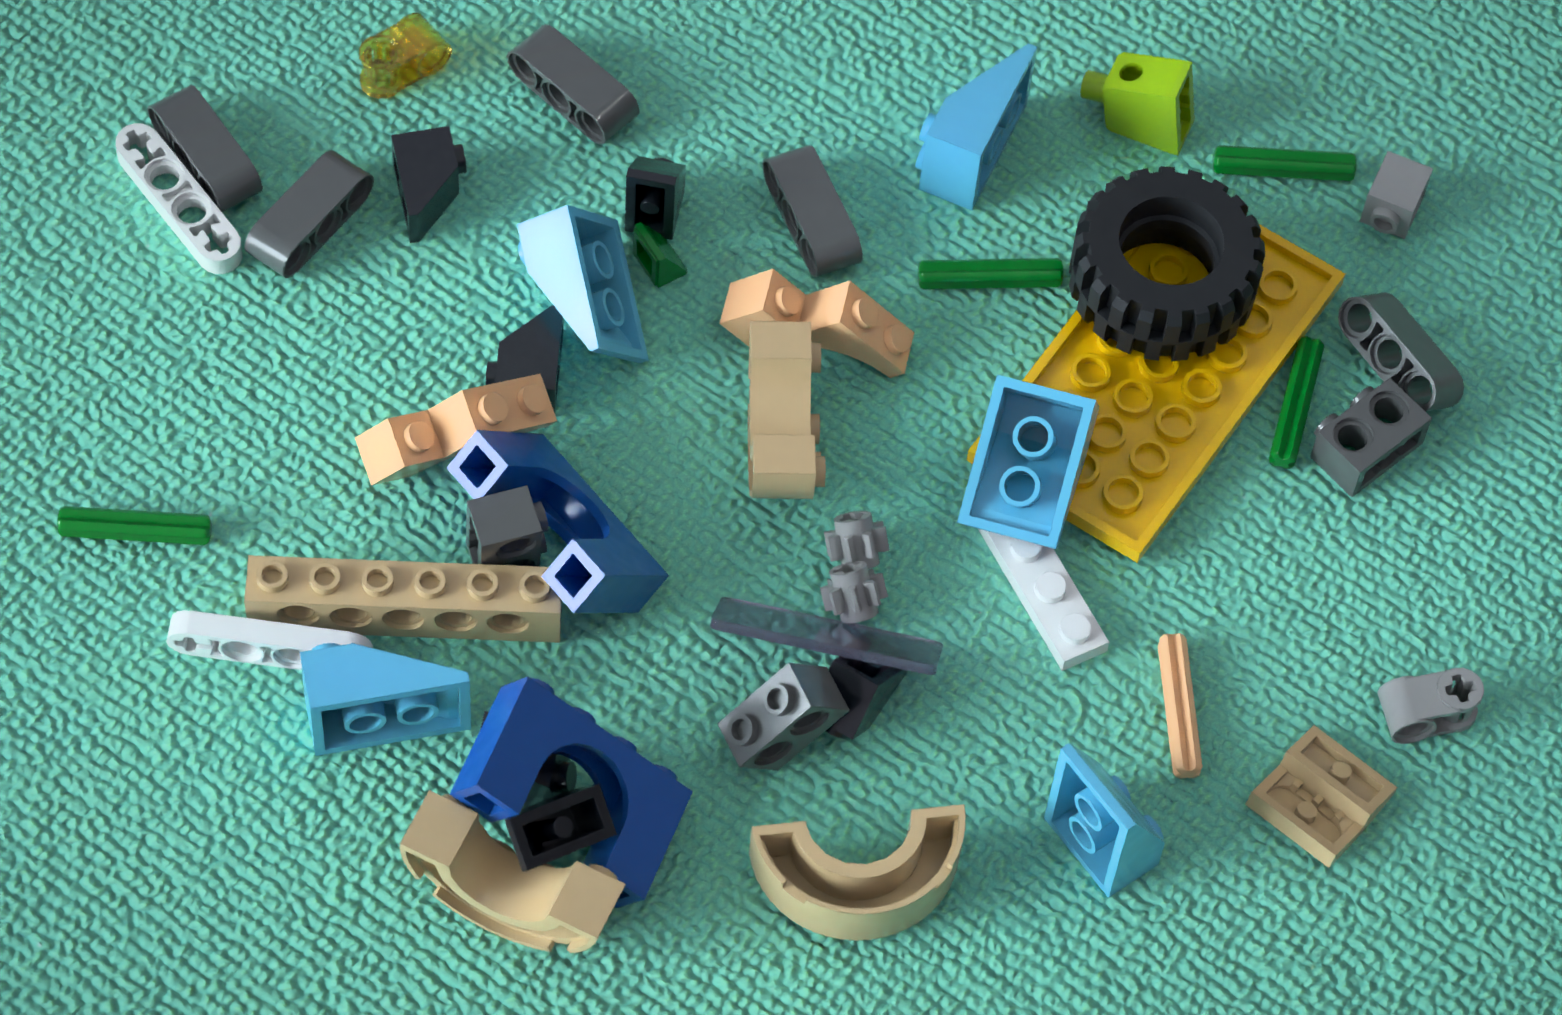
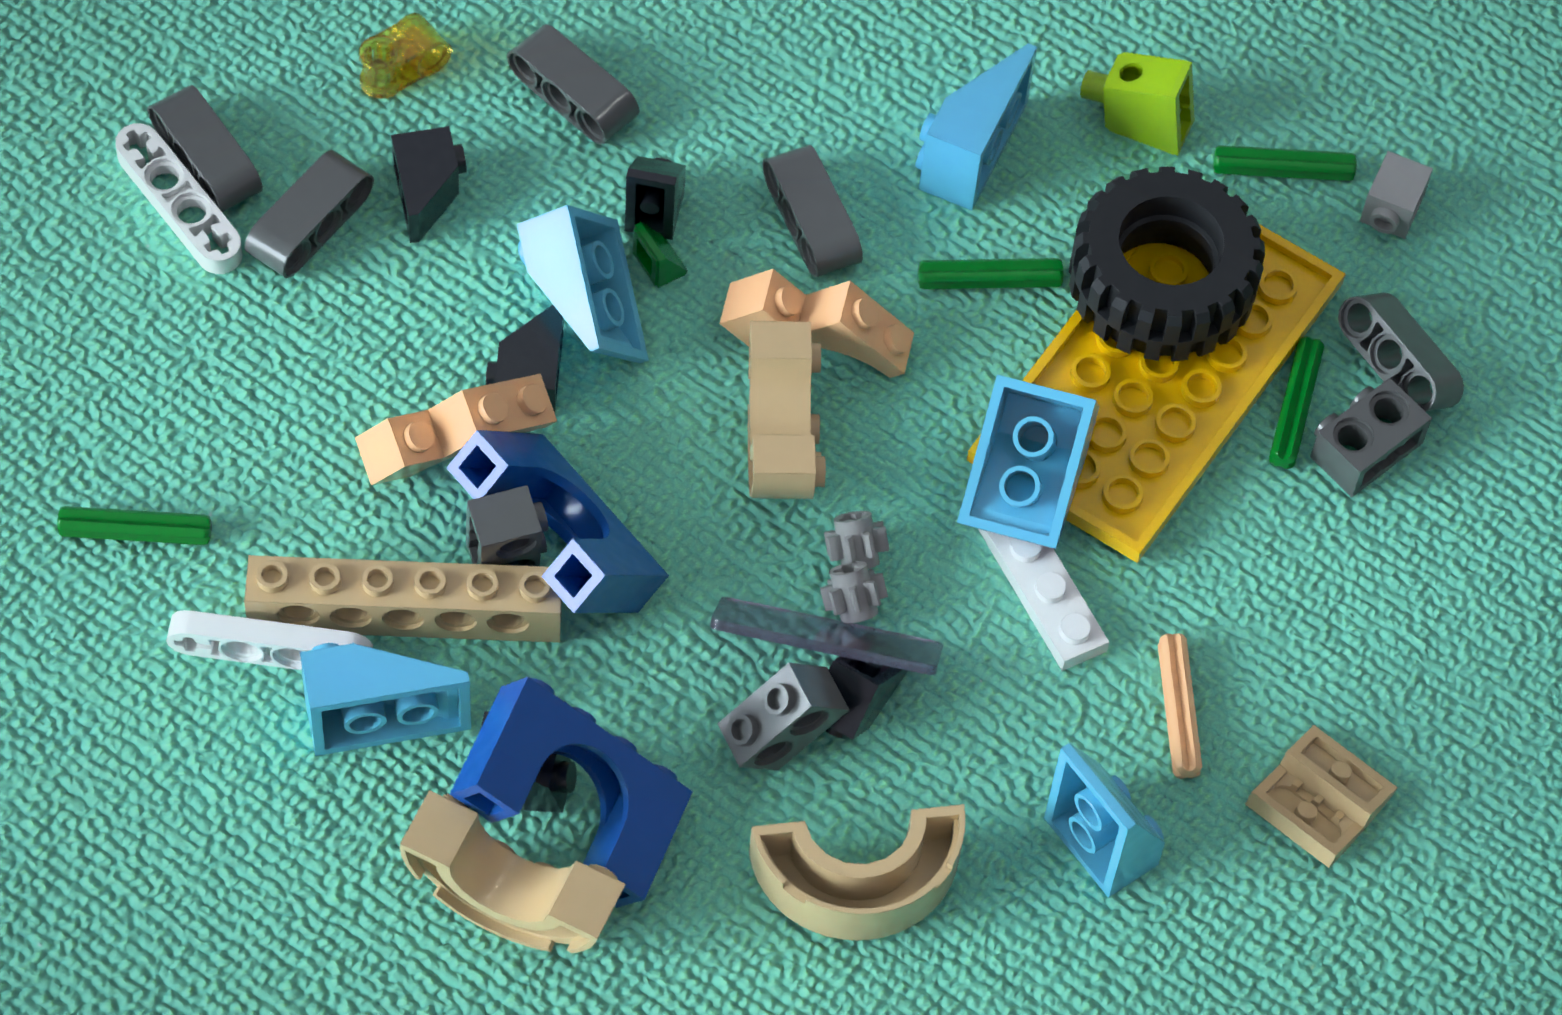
black slope [504,784,617,872] -> none
light grey piece [1377,668,1484,744] -> none

